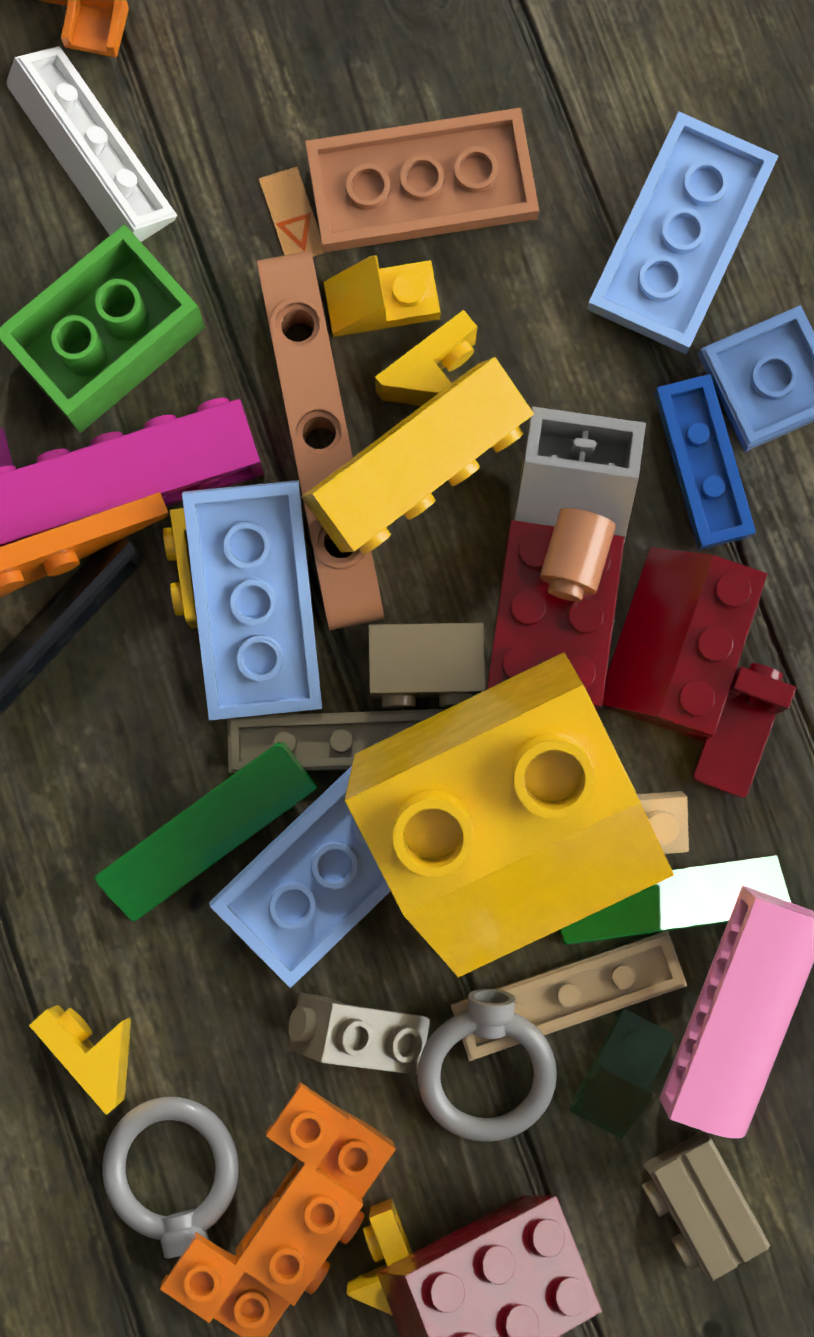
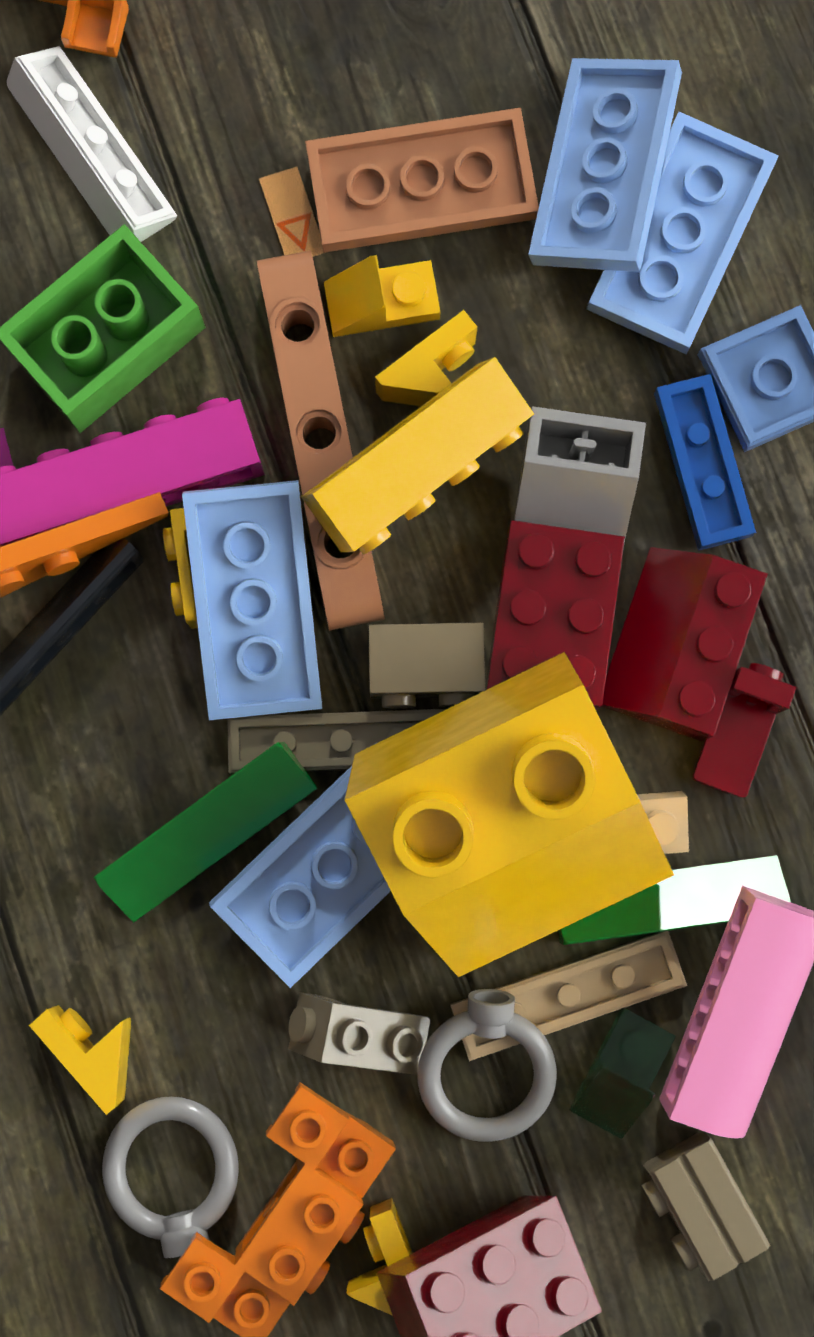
nougat brick [540,508,616,602] -> none
none -> light blue plate [528,58,682,272]

